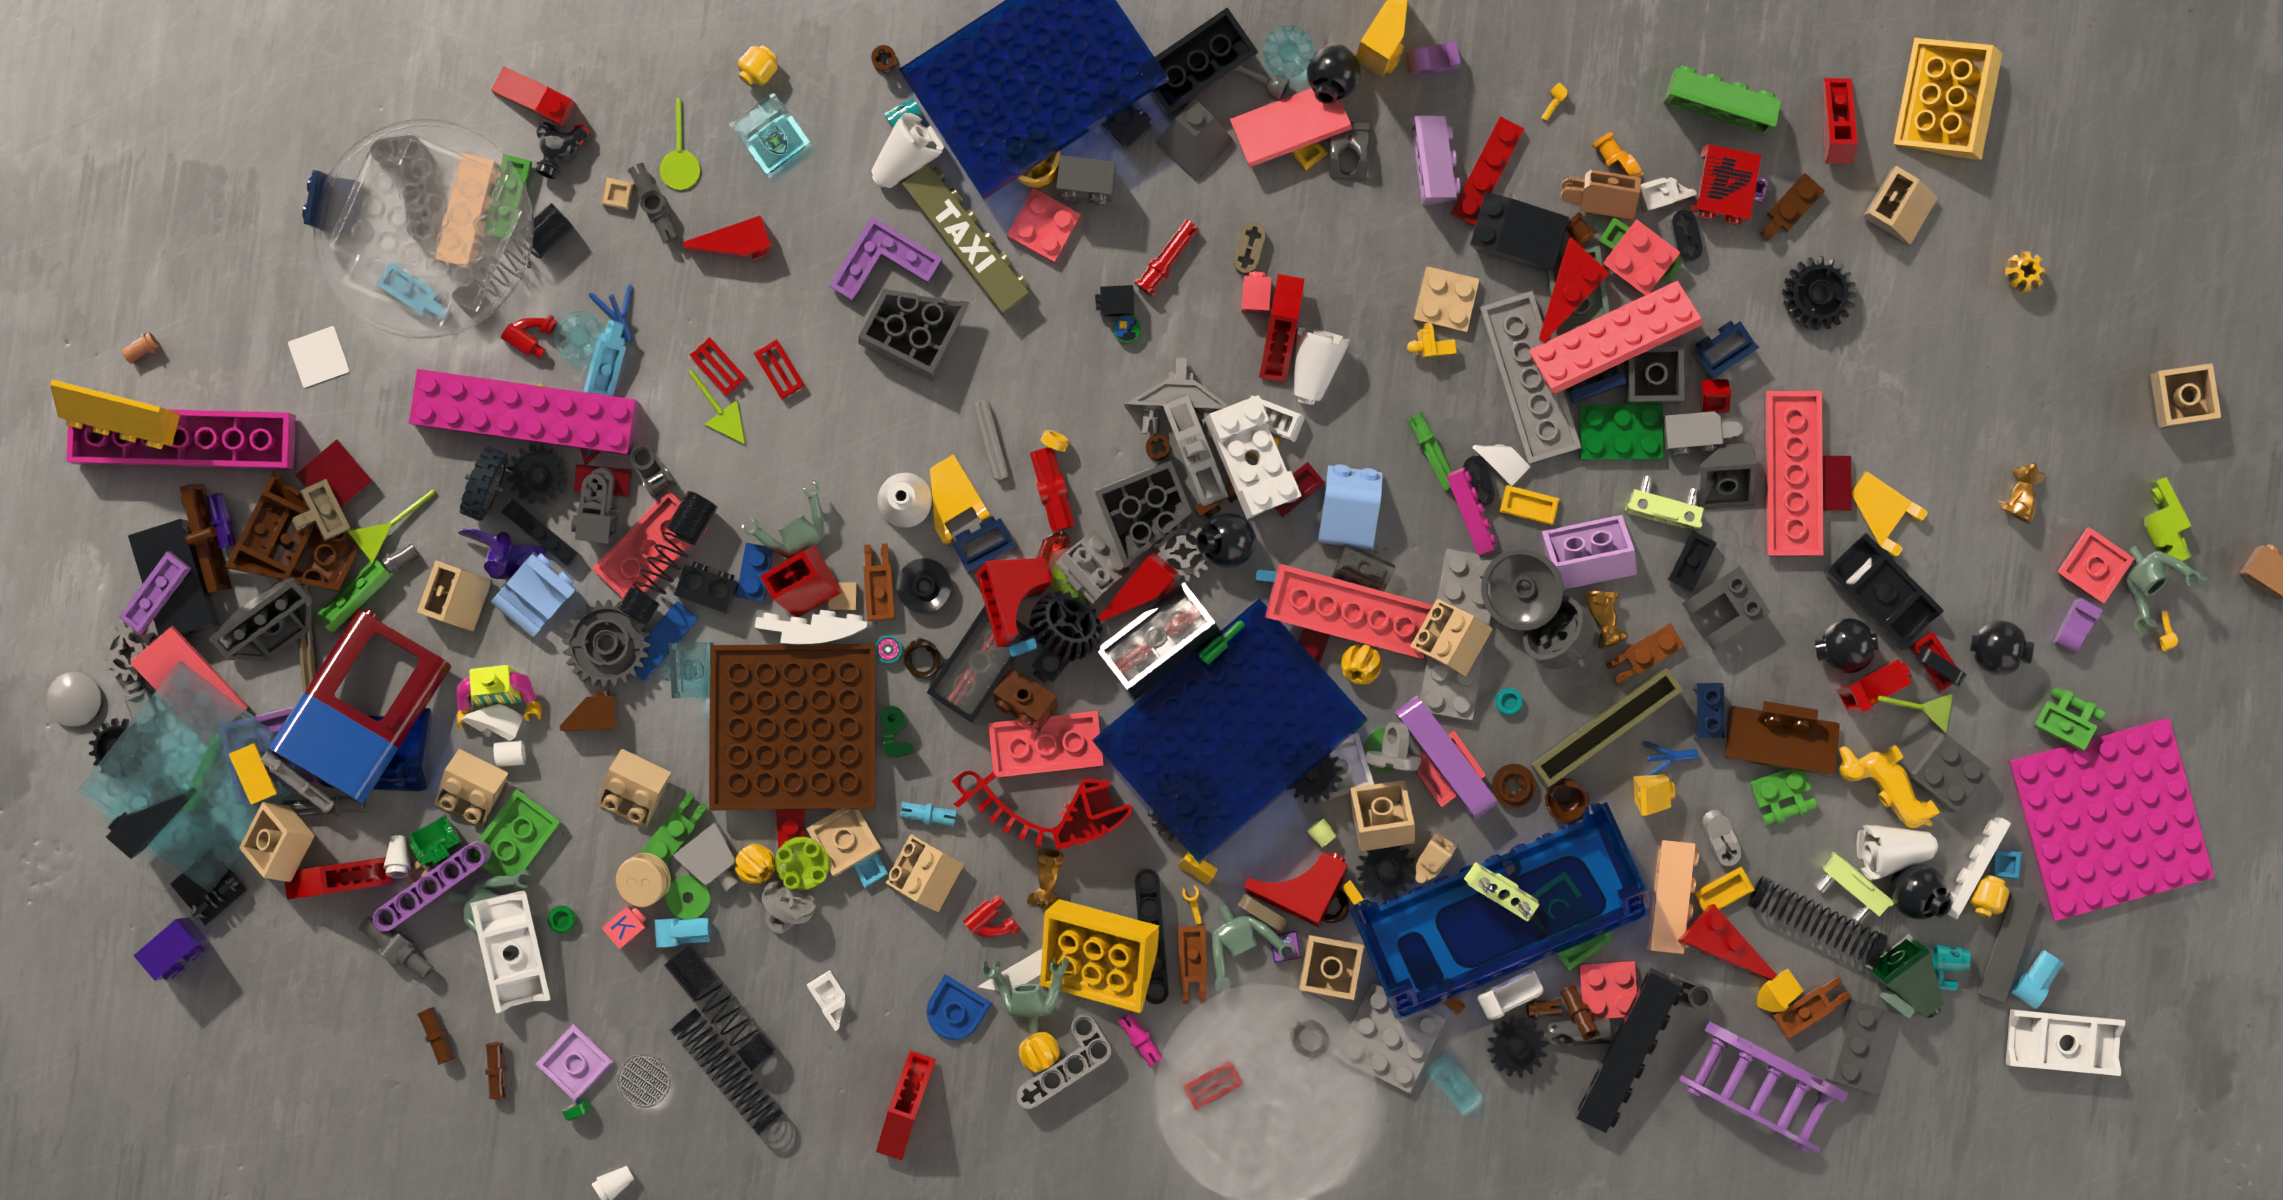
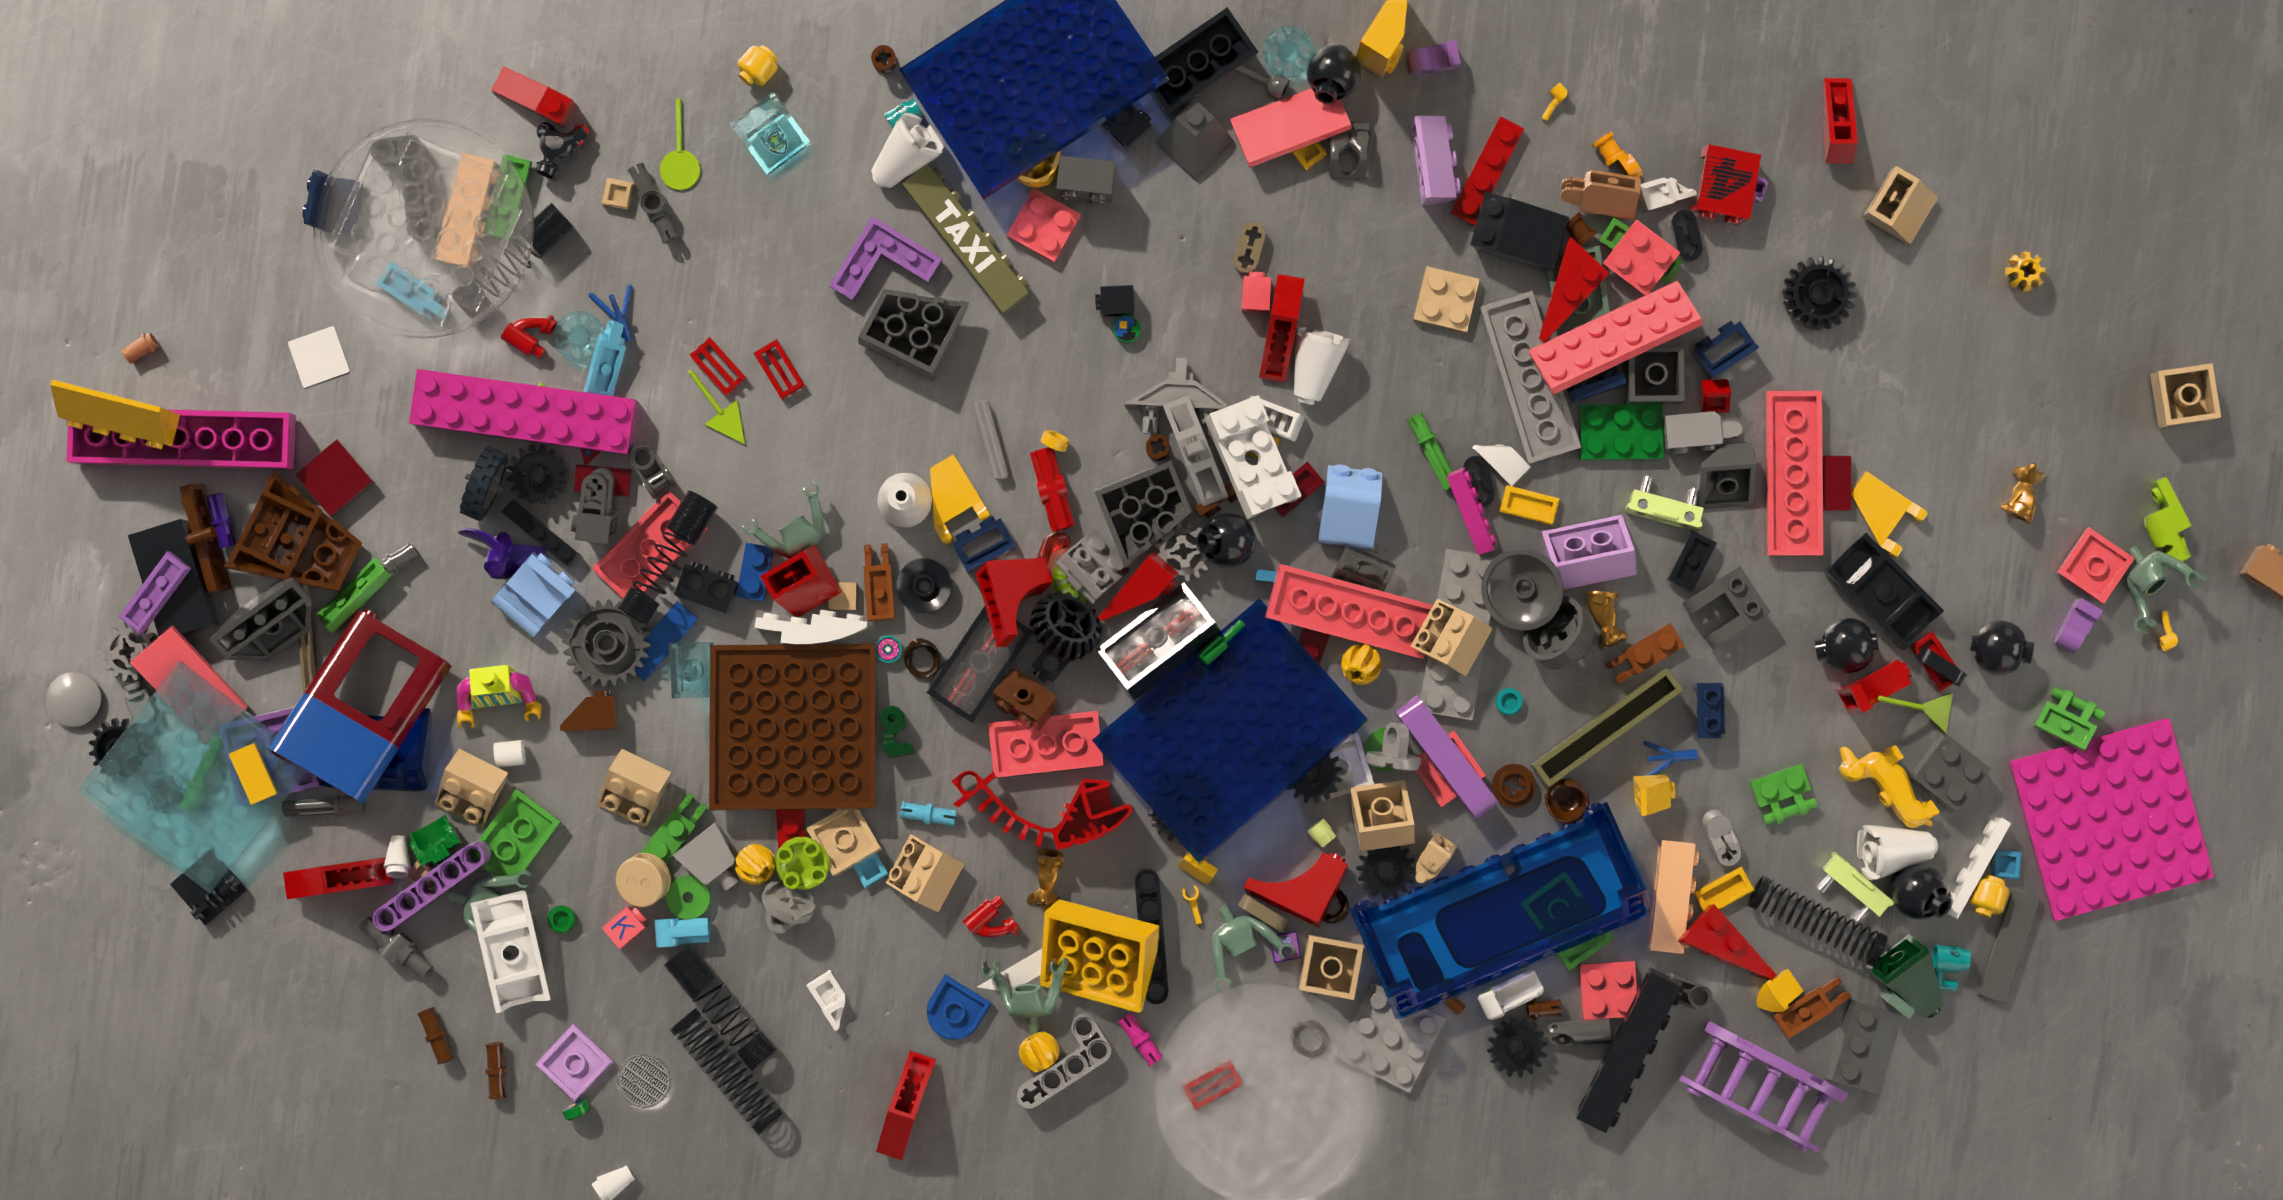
black slope [106,787,197,859] -> none
dark purple brick [133,917,210,981] -> none
tan brick [239,802,315,882] -> none
light grey piece [260,752,334,813] -> none
dark tan plate [292,479,350,541] -> none
lime piece [348,490,436,563] -> none
tan slope [417,560,493,632] -> none
white slope [462,704,524,741] -> none
red slope [683,215,773,260] -> none
dark azure tile [1006,637,1037,657] -> none
red pin [1134,219,1199,297] -> none
dark orange hinge [1178,925,1207,1004] -> none
yellow tile [1341,880,1366,908] -> none
yellow piece [1407,323,1457,359] -> none
clear light blue tile [1426,1053,1482,1114] -> none
yellowish green piece [1464,862,1539,922] -> none
reddish brown pin [1560,985,1599,1040] -> none
bright green slope [1663,66,1781,135] -> none
reddish brown bracket [1725,701,1840,776] -> none
reddish brown plate [1760,173,1825,241] -> none
yellow slope [1894,38,2003,160] -> none
white piece [2006,1009,2125,1076] -> none
medium azure piece [2011,950,2064,1009] -> none

